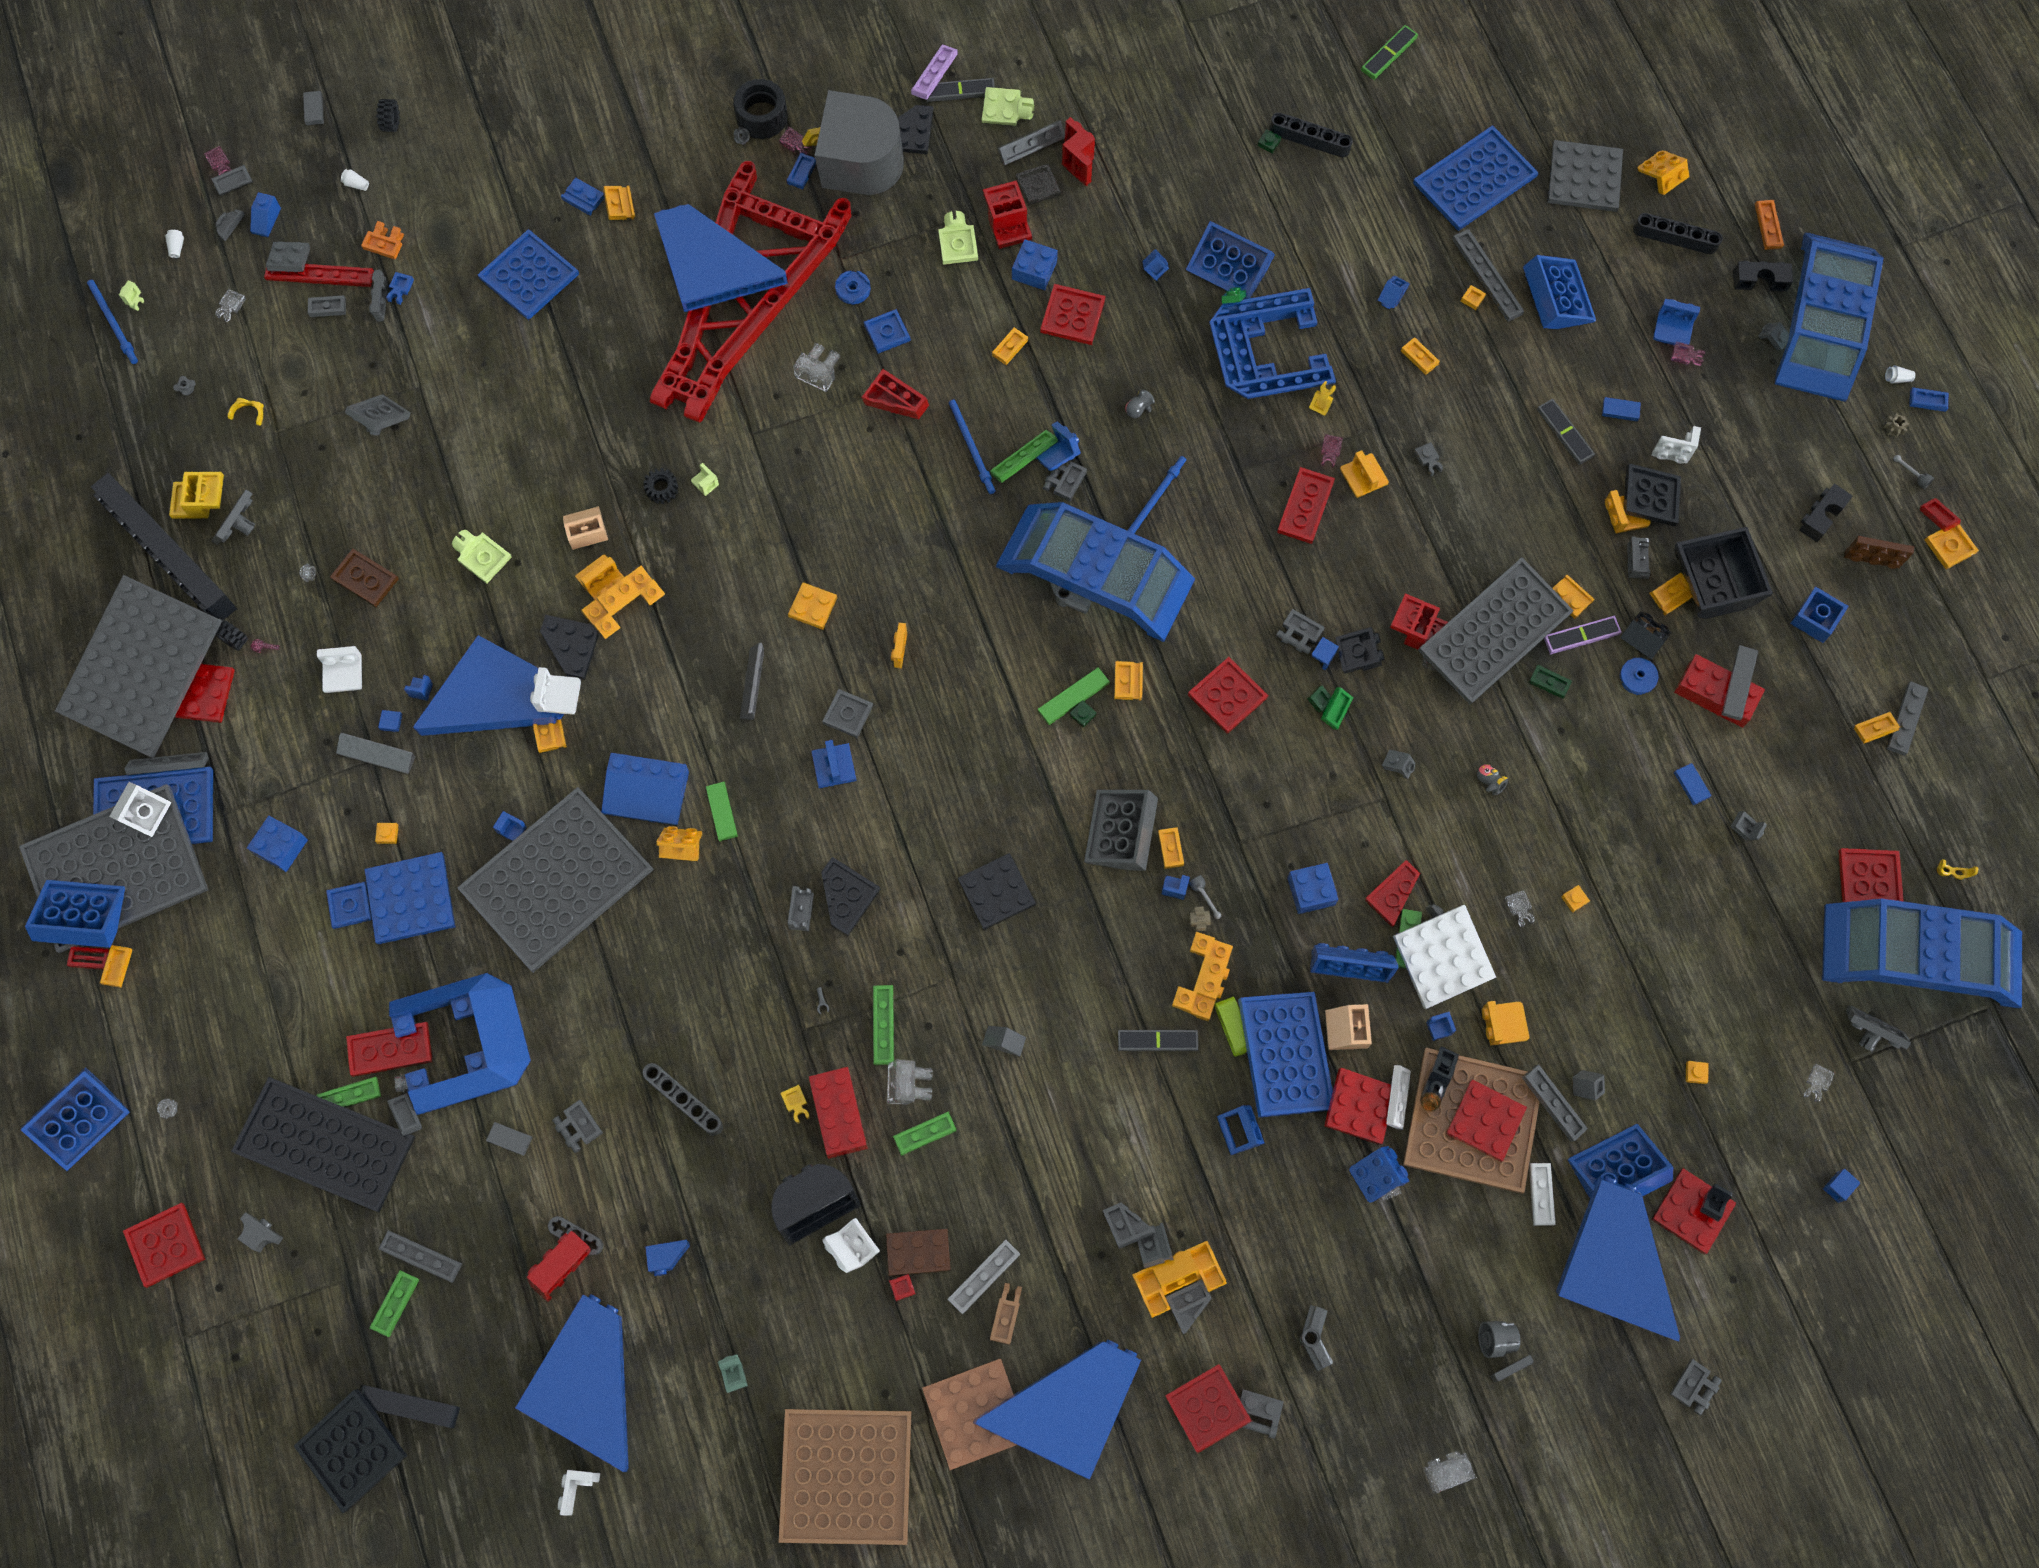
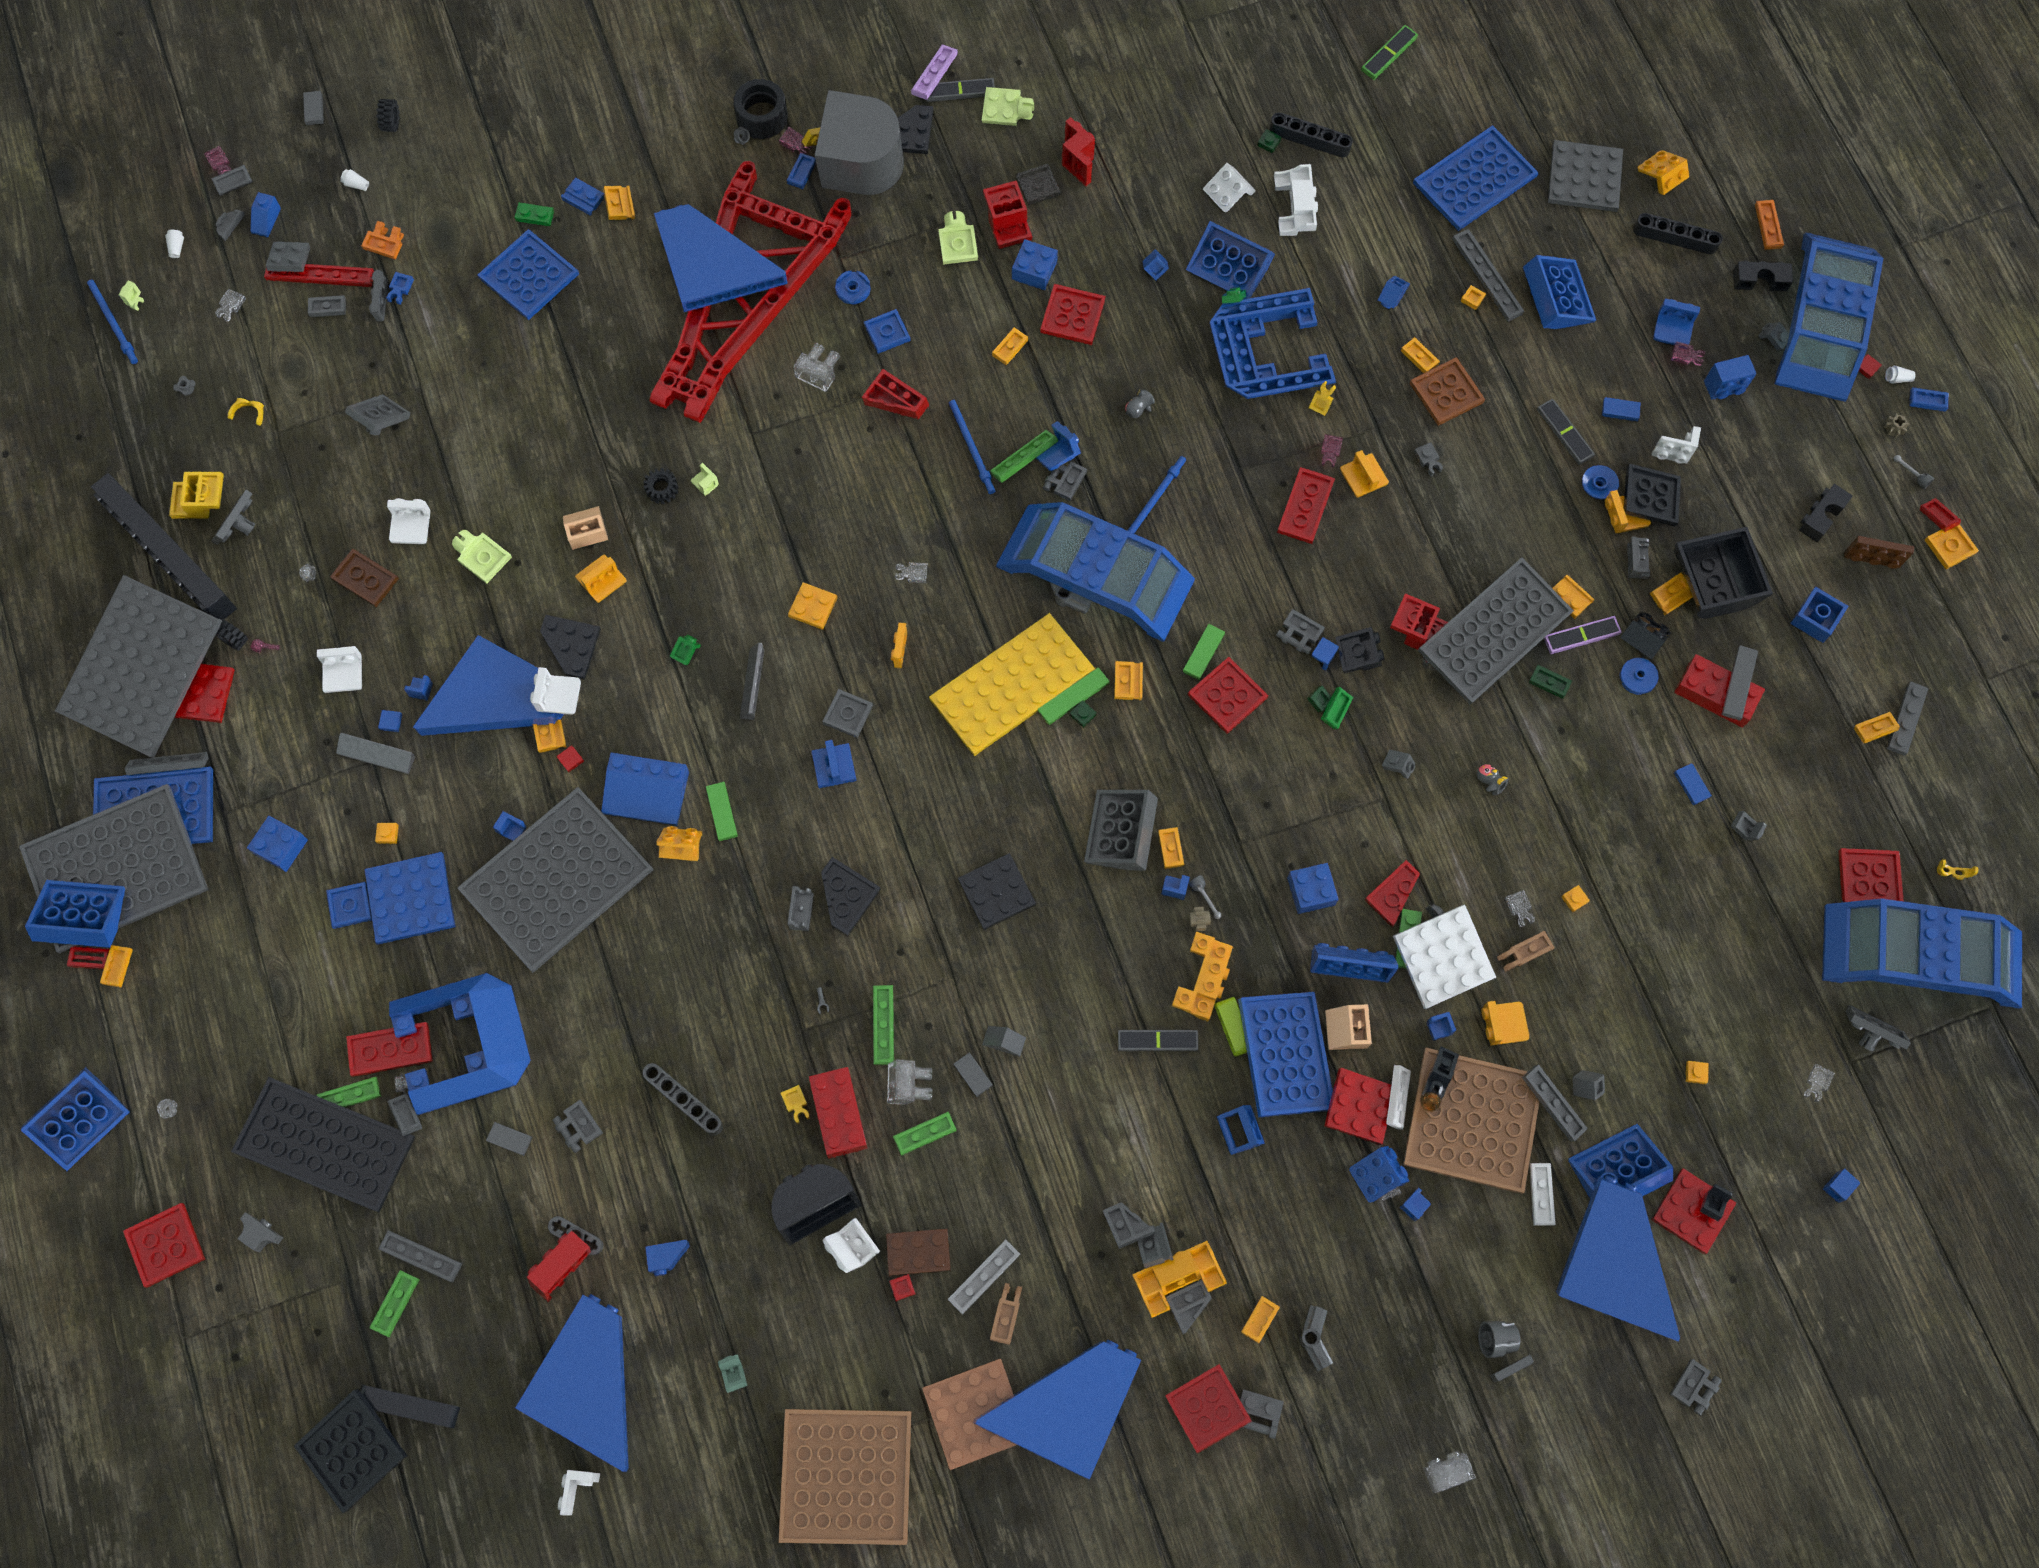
white slope [109,782,171,837] -> none
light orange bracket [581,566,665,639] -> none
dark grey plate [997,120,1065,165] -> none
red plate [1446,1079,1527,1162] -> none
none -> white bracket [387,498,430,544]
none -> green plate [514,202,554,226]
none -> red tile [556,745,584,773]
none -> green bracket [669,635,701,665]
none -> clear plate [895,562,928,583]
none -> yellow plate [929,613,1095,756]
none -> dark grey tile [953,1052,993,1097]
none -> bright green tile [1183,624,1225,680]
none -> white bracket [1203,163,1256,213]
none -> light orange plate [1241,1296,1280,1344]
none -> white bracket [1274,164,1318,236]
none -> blue panel [1400,1188,1431,1222]
none -> dark orange plate [1410,357,1485,426]
none -> medium nougat hinge [1497,931,1555,972]
none -> blue dish [1582,465,1619,499]
none -> blue brick [1704,355,1756,400]
none -> red tile [1859,354,1882,379]

